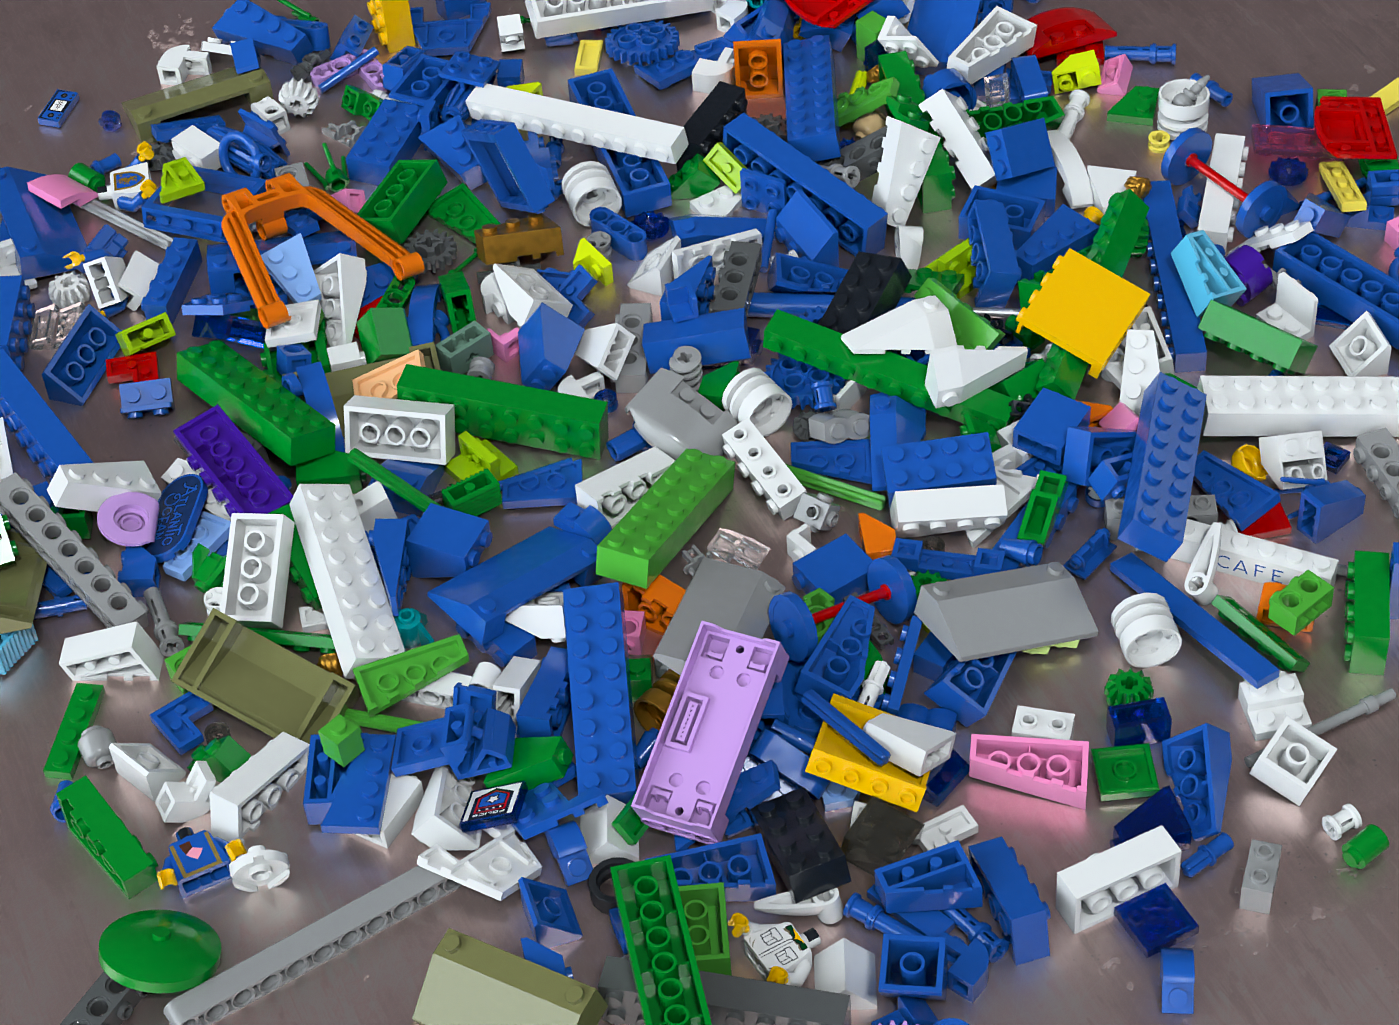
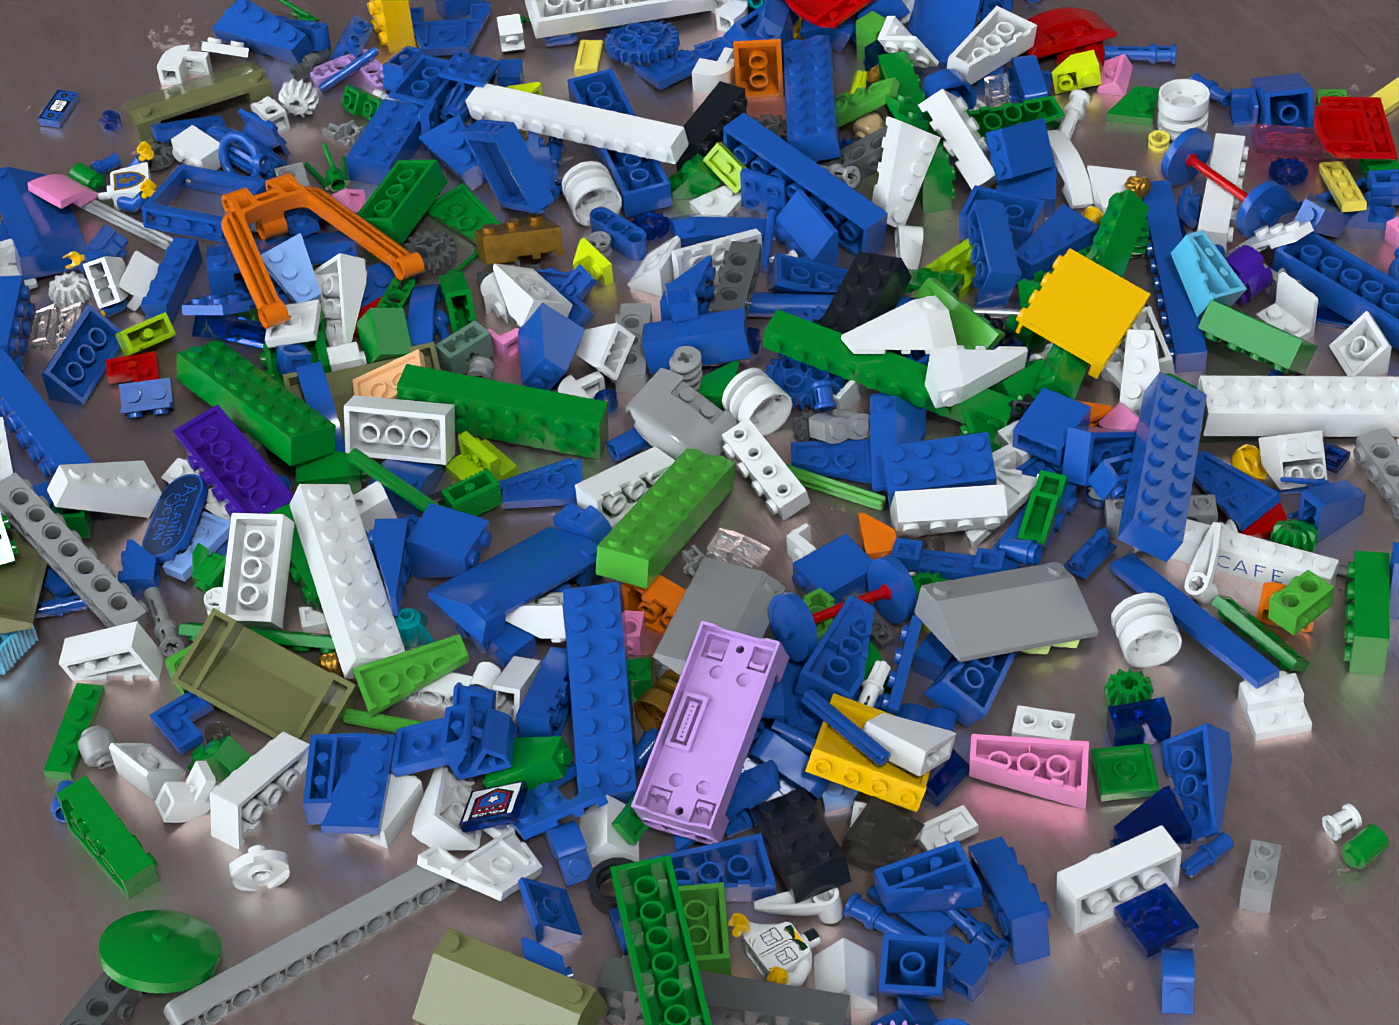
lavender hat [97,492,159,547] -> none
blue torso [157,827,247,899] -> none
lime wing [159,157,205,204] -> none
blue slope [230,38,261,74] -> none
blue tile [281,372,303,397] -> none
bright green brick [318,714,365,767] -> none
light grey brick [793,492,841,533] -> none
light grey bar [1173,75,1210,107] -> none
light grey bar [1244,688,1397,768] -> none
white brick [1249,716,1337,806] -> none
none -> blue panel [1229,88,1259,126]
none -> green gear [1270,519,1319,553]

